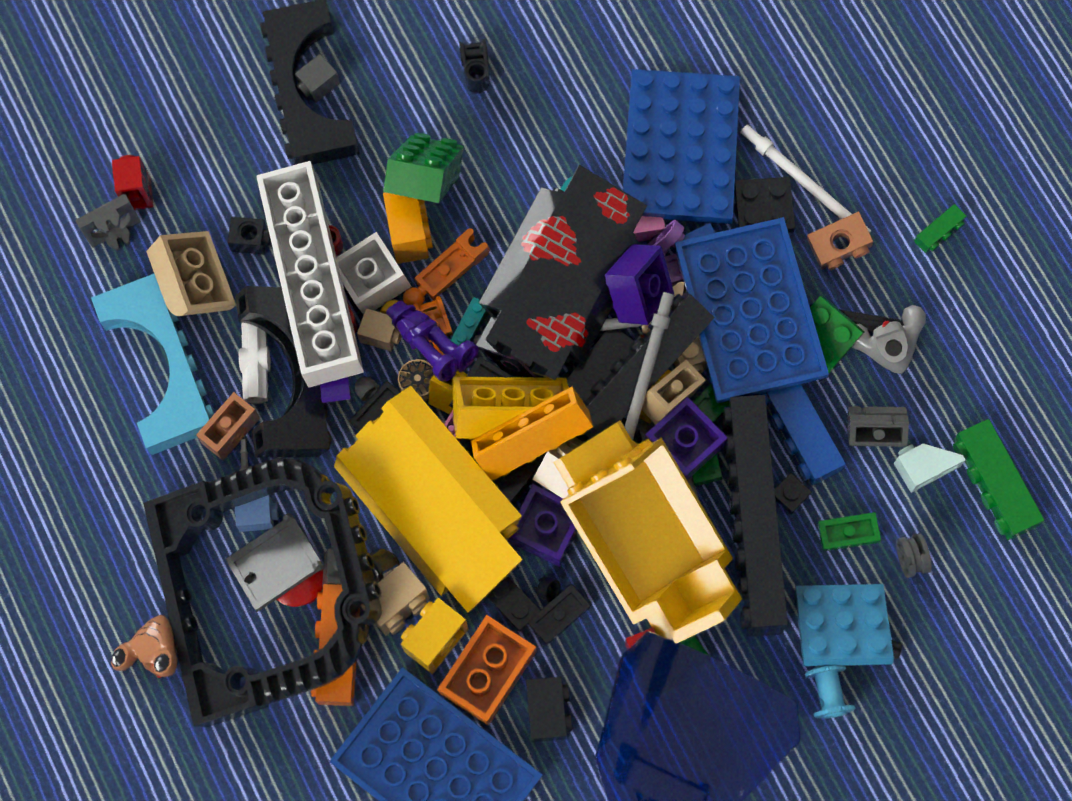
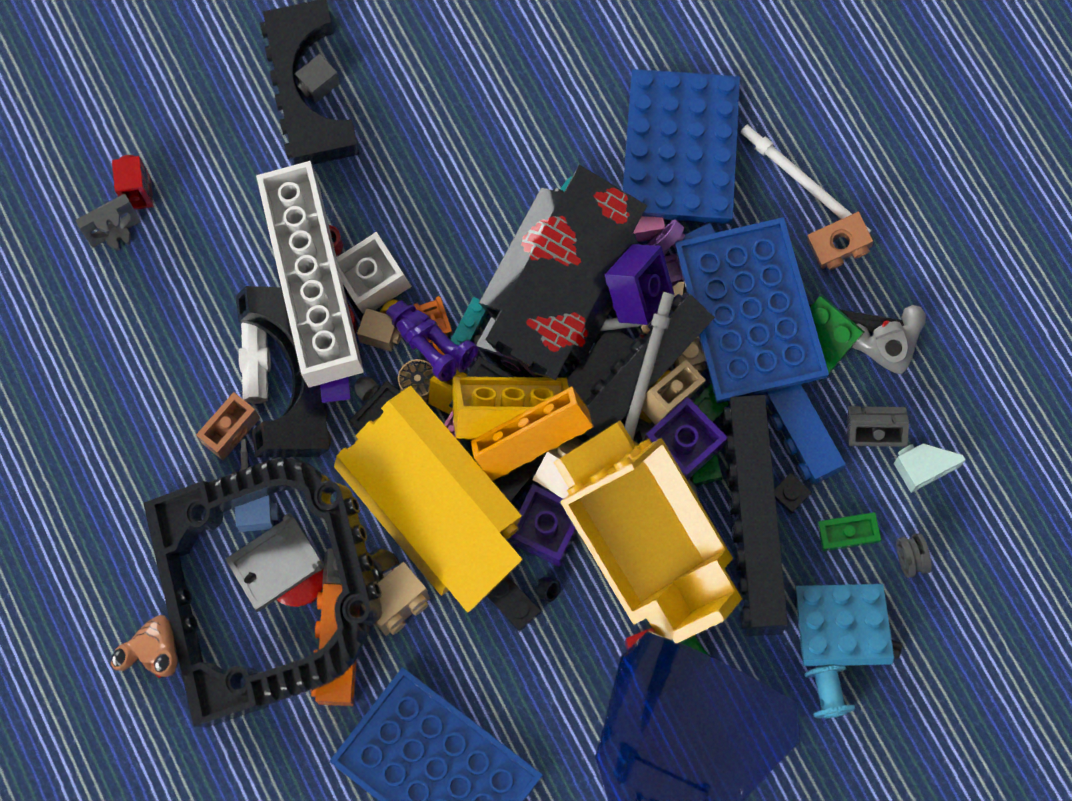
medium azure arch [91,274,215,455] -> none
tan brick [146,231,236,316] -> none
black brick [227,217,271,255] -> none
green brick [383,133,464,203] -> none
light orange brick [383,193,433,264] -> none
yellow brick [401,598,469,674] -> none
orange plate [402,228,490,305] -> none
orange brick [437,615,537,726] -> none
black piece [459,38,490,93] -> none
black brick [526,677,572,742] -> none
black plate [528,584,591,645] -> none
black plate [734,177,795,233] -> none
green piece [914,204,966,254] -> none
green brick [953,419,1044,541] -> none

